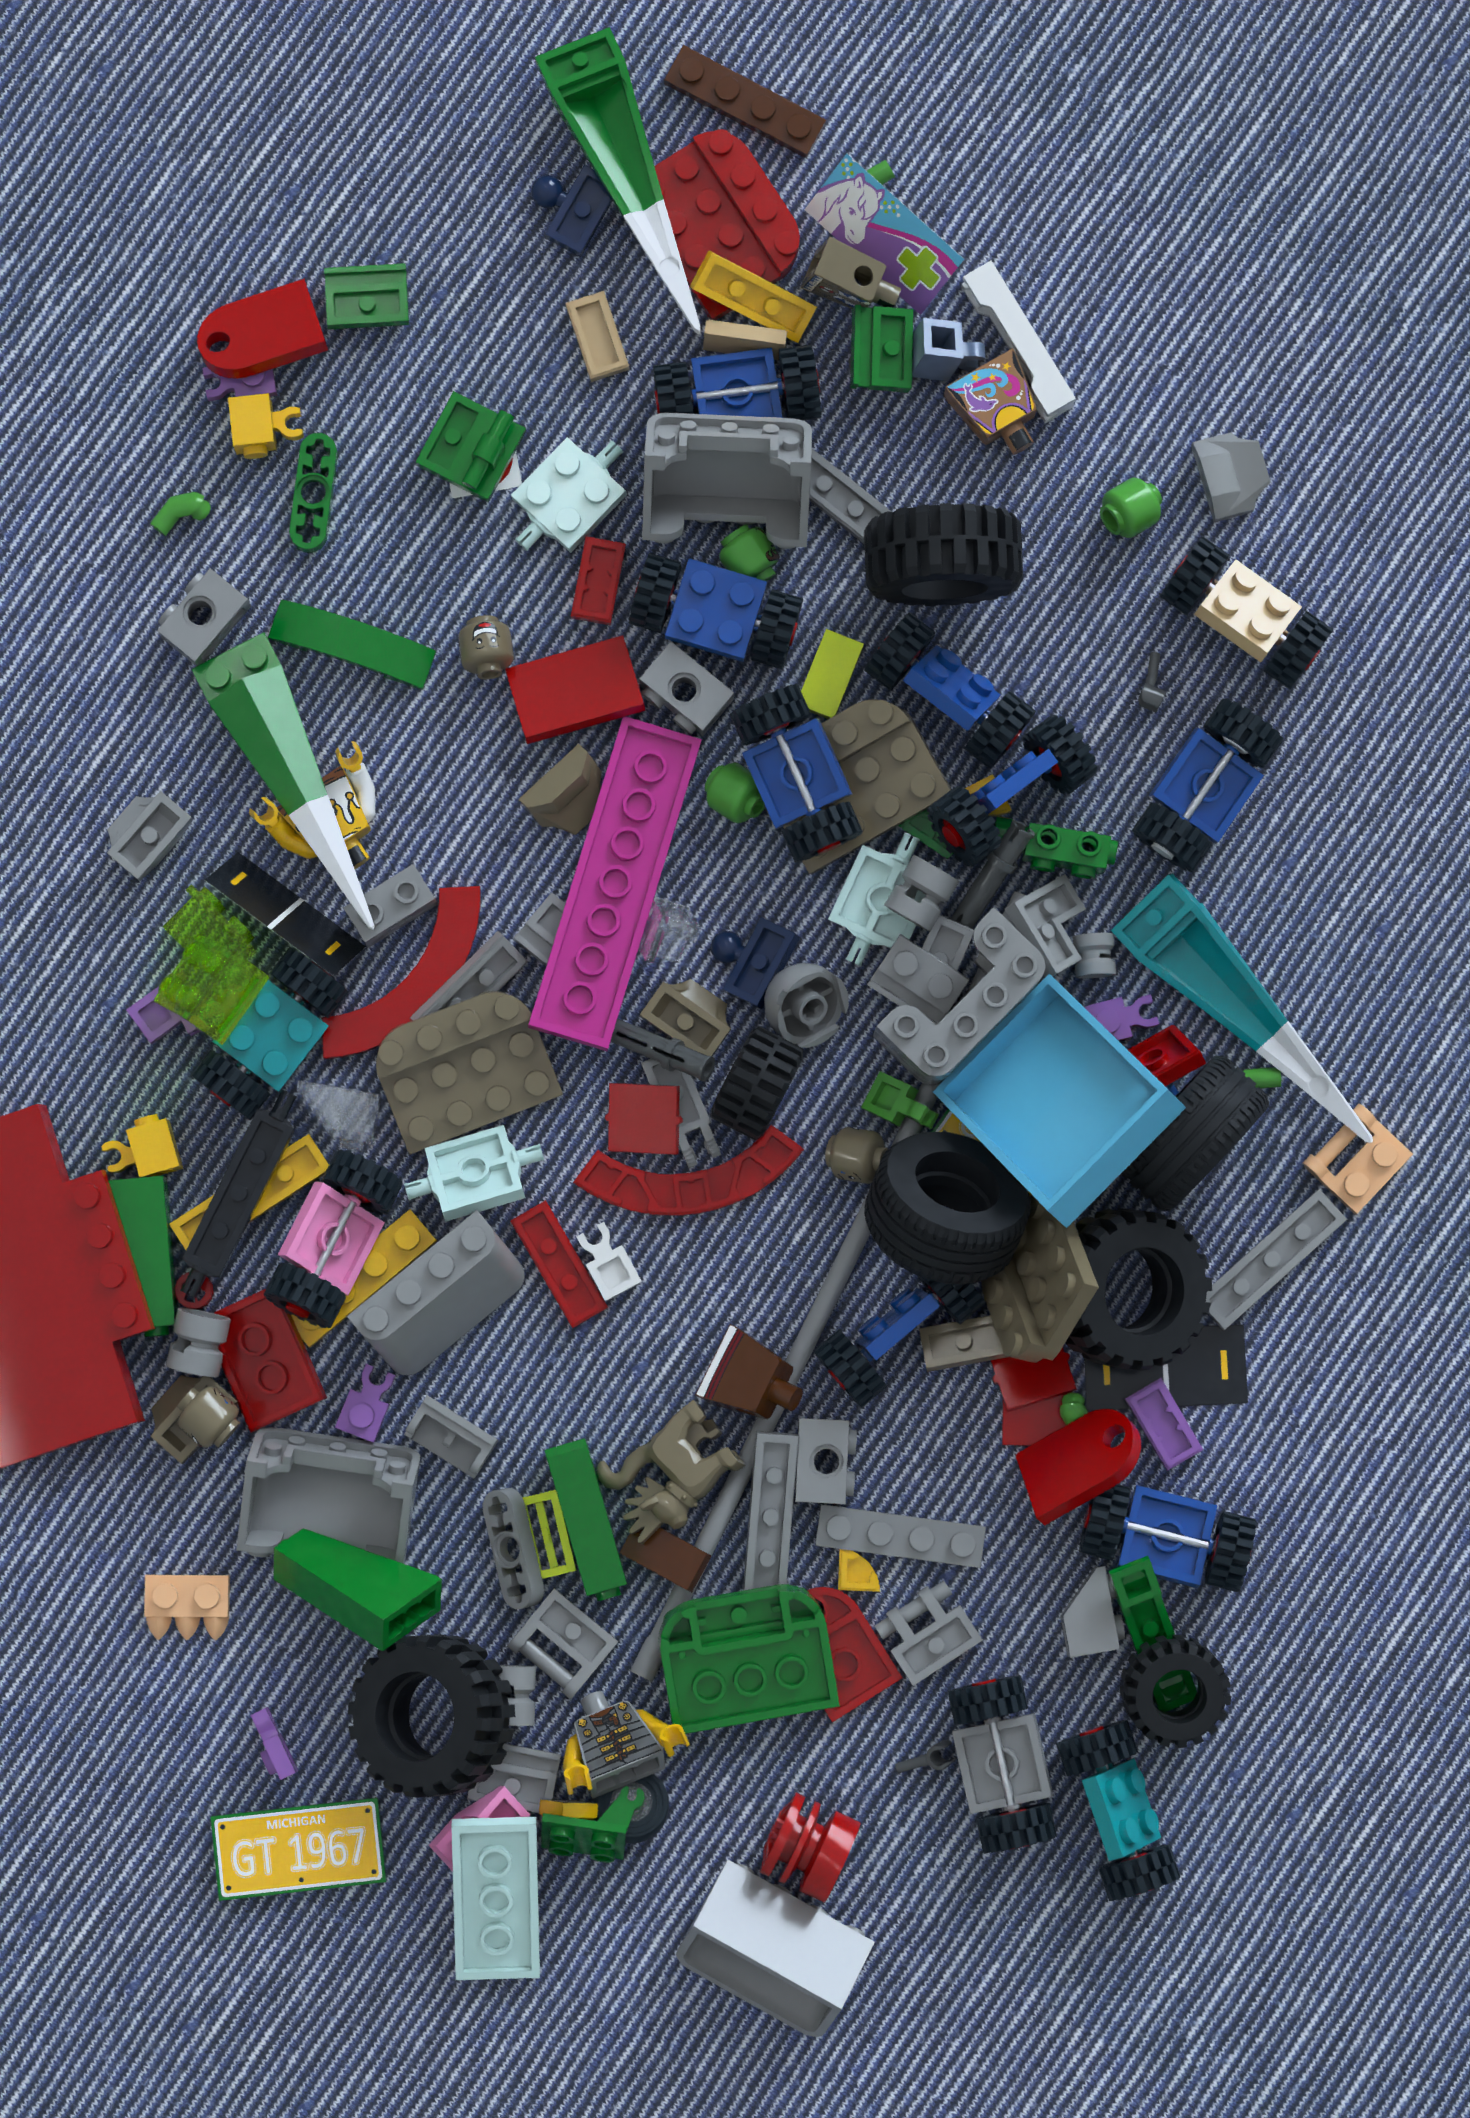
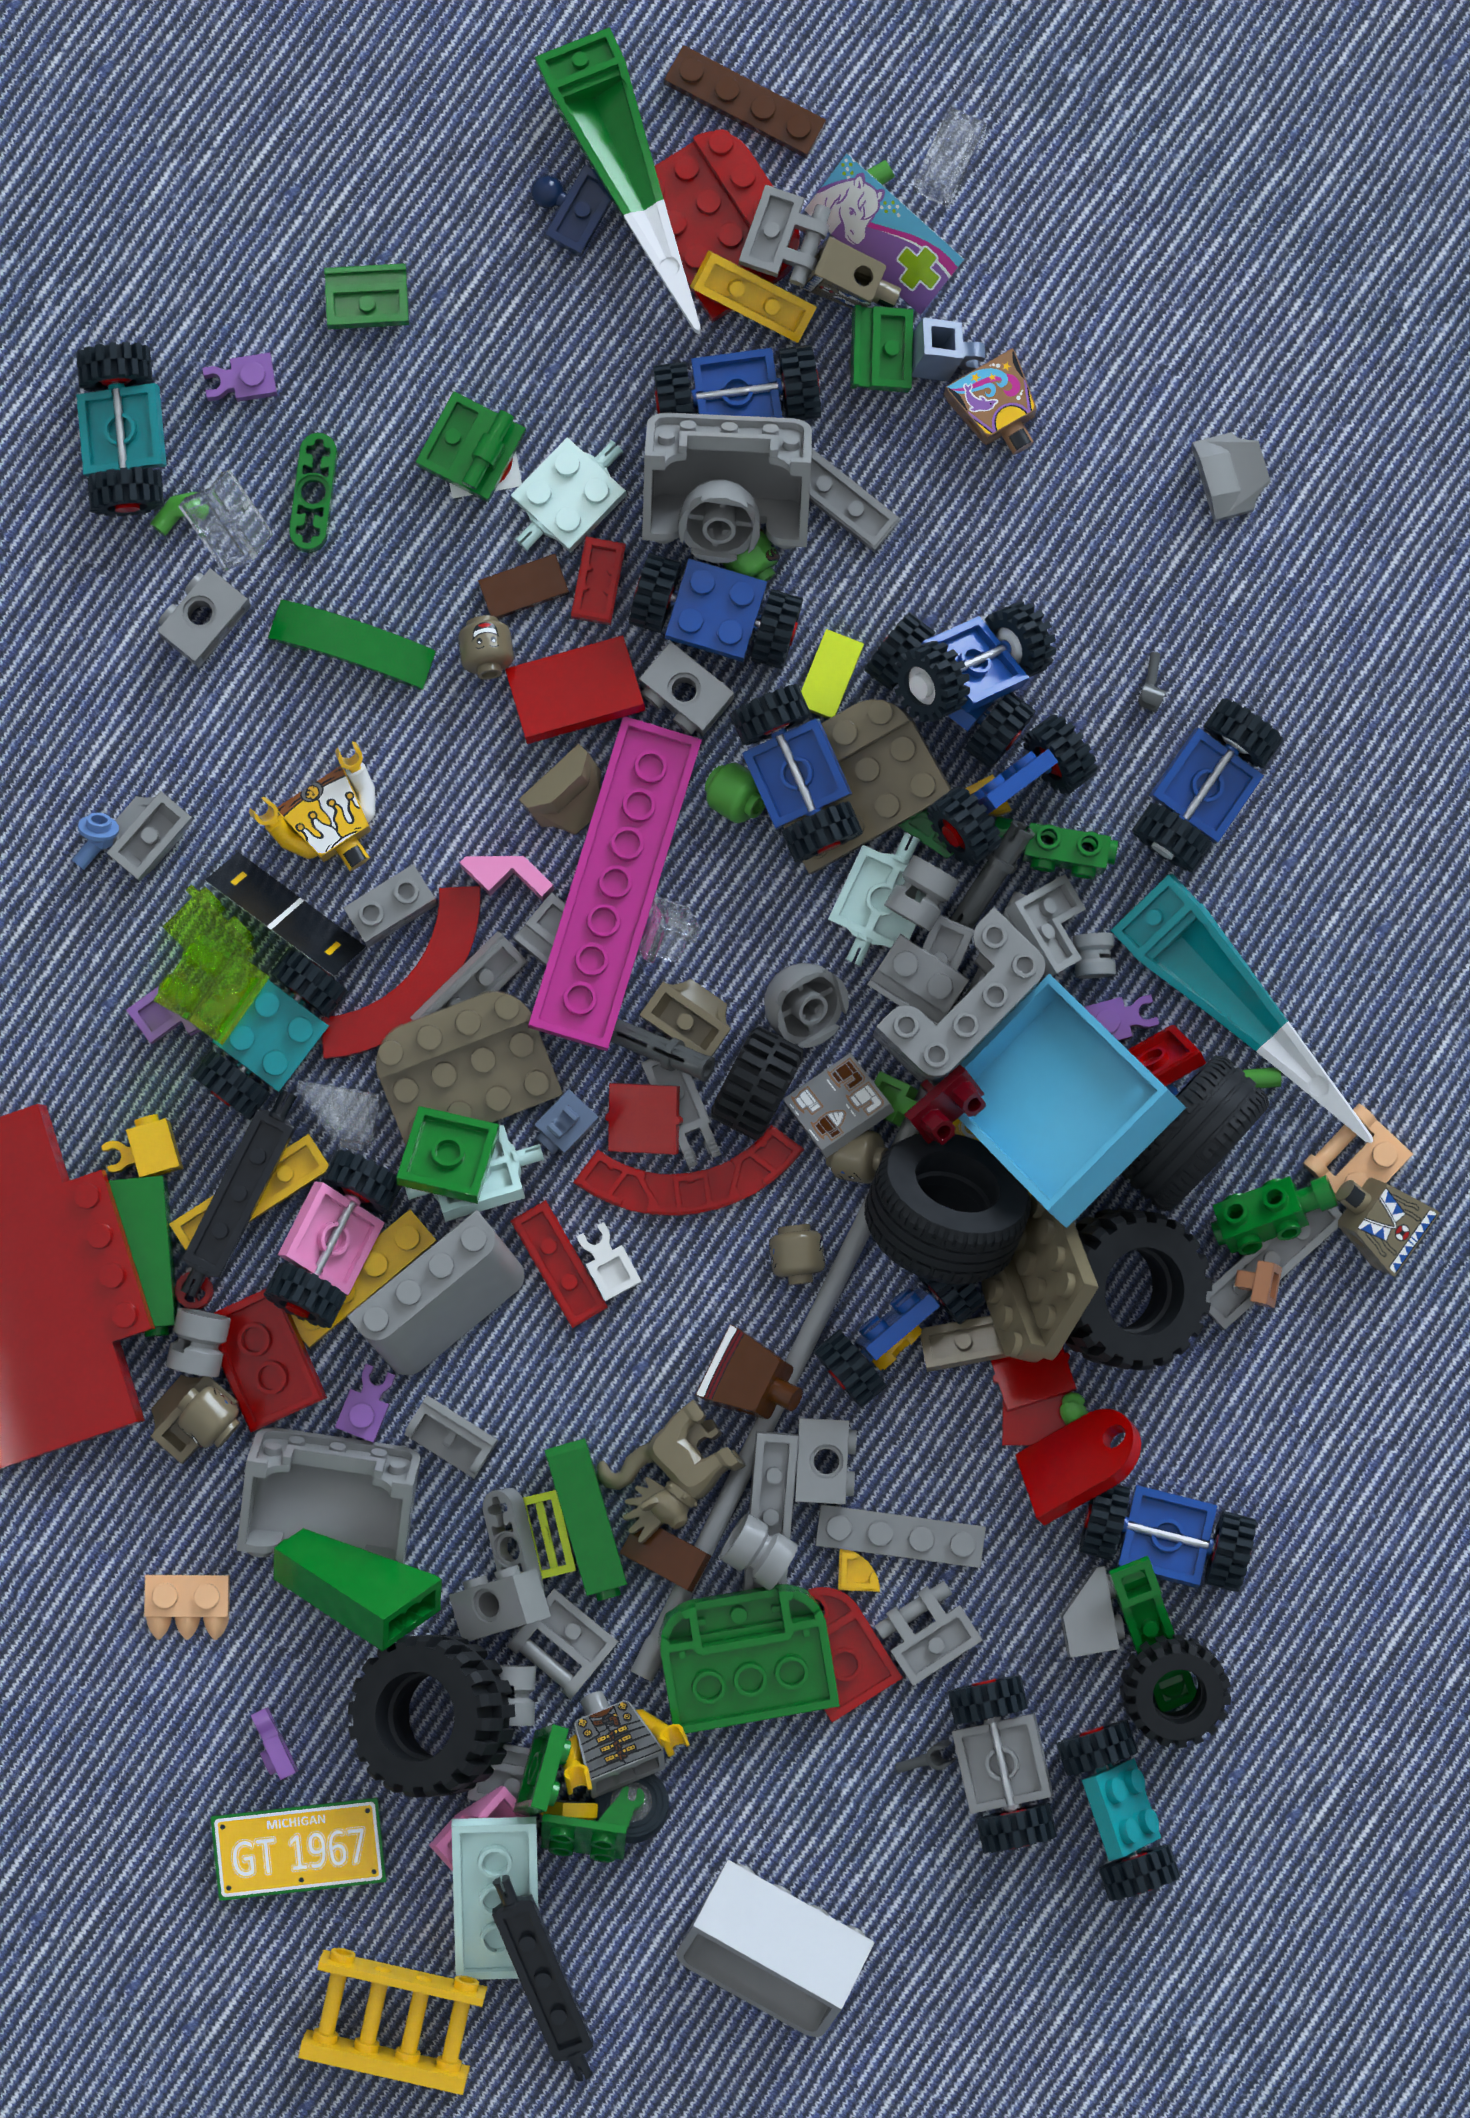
green plate [191,632,374,930] -> none
red tile [197,279,328,379] -> none
yellow brick [228,393,304,459] -> none
tan tile [565,291,630,382] -> none
tan tile [703,320,787,360] -> none
dark blue plate [710,917,800,1010] -> none
red wheel [759,1792,861,1903] -> none
black tyre [864,503,1023,606] -> none
white piece [961,260,1076,423] -> none
black sticker [1084,1324,1248,1411] -> none
bright green head [1100,477,1162,538] -> none
medium lavender plate [1125,1378,1203,1471] -> none
plate [1160,536,1333,690] -> none
none -> medium blue plate [71,813,119,870]
none -> plate [76,342,167,516]
none -> clear panel [178,470,273,572]
none -> yellow fence [298,1948,488,2095]
none -> green plate [396,1106,499,1204]
none -> light grey brick [449,1565,551,1641]
none -> bright pink slope [460,856,554,901]
none -> reddish brown tile [478,554,569,619]
none -> black plate [492,1875,593,2082]
none -> green plate [513,1724,571,1816]
none -> sand blue brick [535,1089,600,1156]
none -> light grey cylinder [678,479,760,563]
none -> light grey wheel [719,1513,798,1590]
none -> light grey plate [739,185,831,287]
none -> dark tan head [769,1224,826,1285]
none -> light grey tile [783,1053,895,1158]
none -> yellow tile [872,1326,922,1371]
none -> plate [892,602,1056,722]
none -> dark red hips [904,1064,986,1145]
none -> clear brick [913,106,987,208]
none -> green brick [1211,1175,1338,1255]
none -> nougat tile [1234,1260,1282,1308]
none -> dark tan torso [1336,1178,1440,1277]

